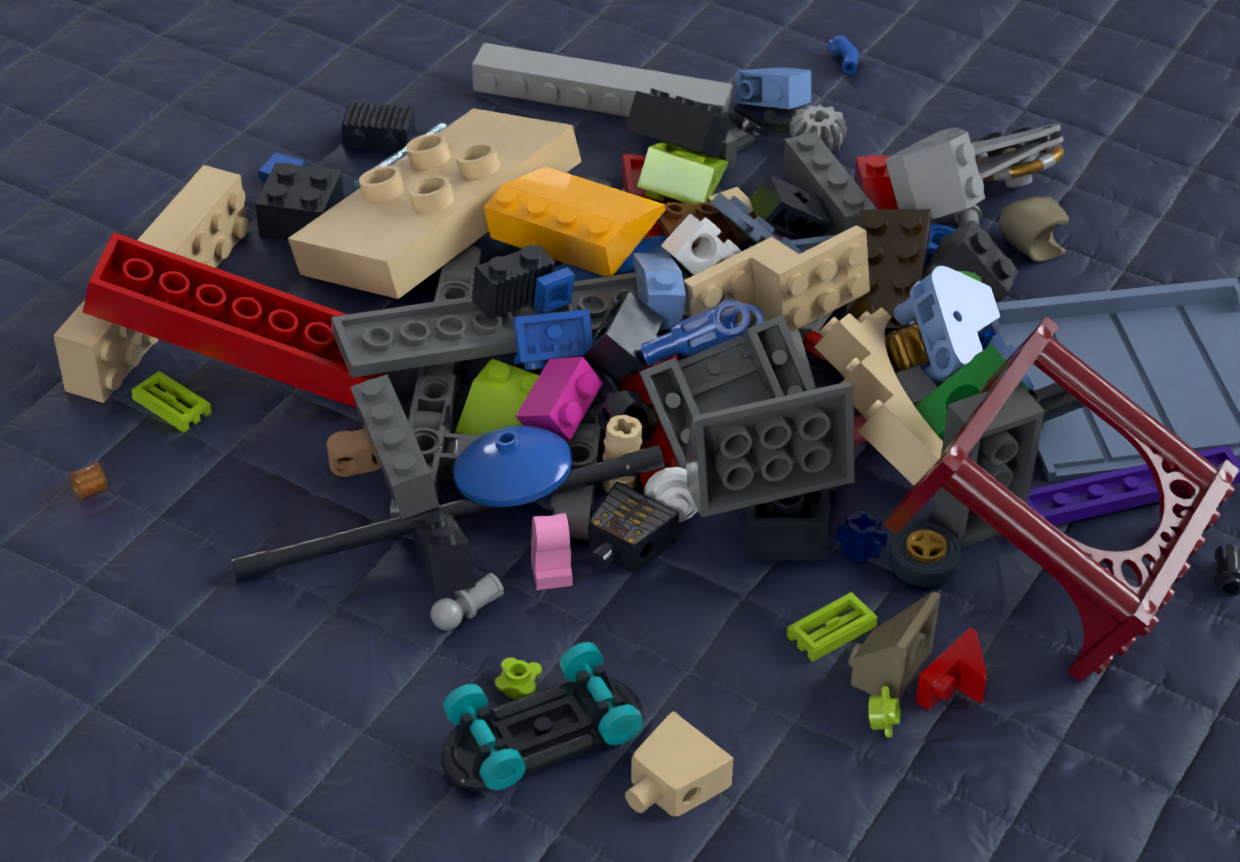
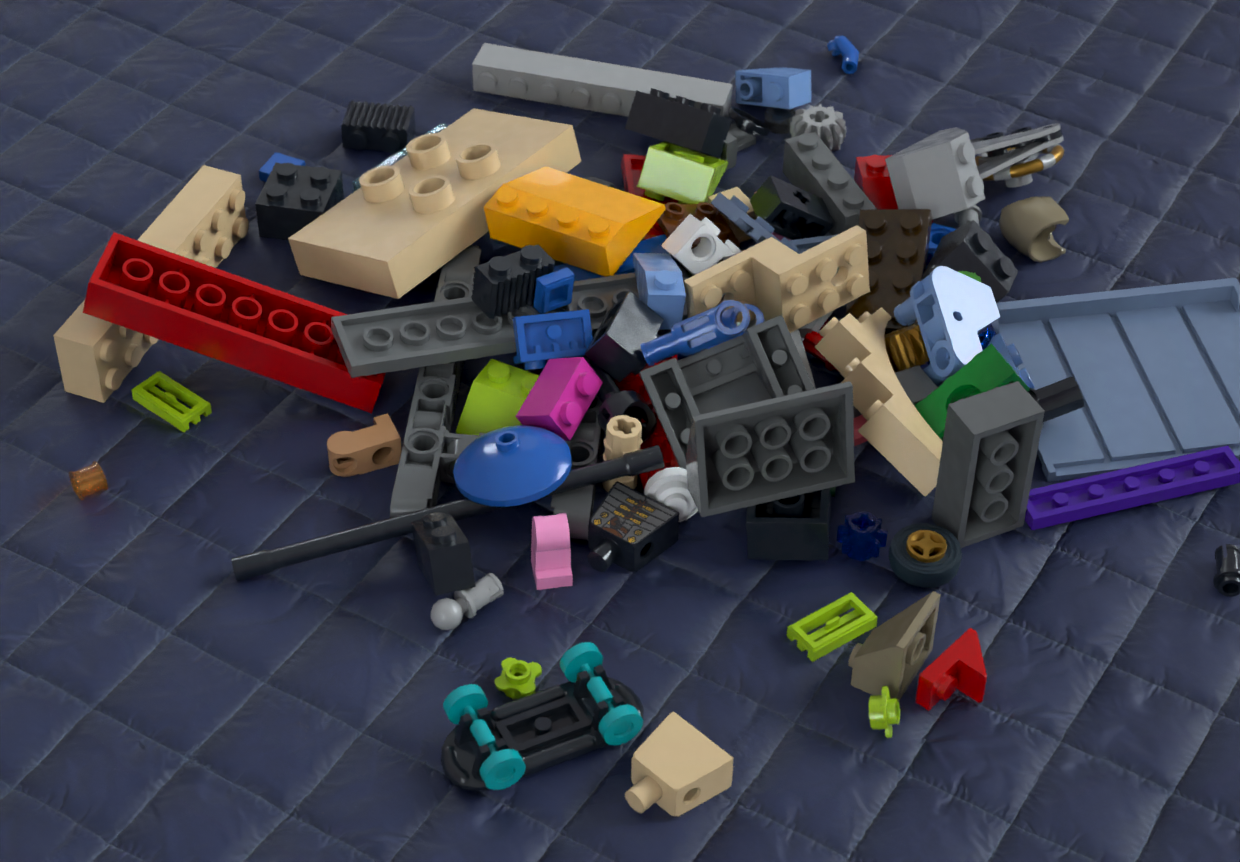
dark grey brick [350,375,440,520] -> none
dark red arch [884,316,1239,682] -> none

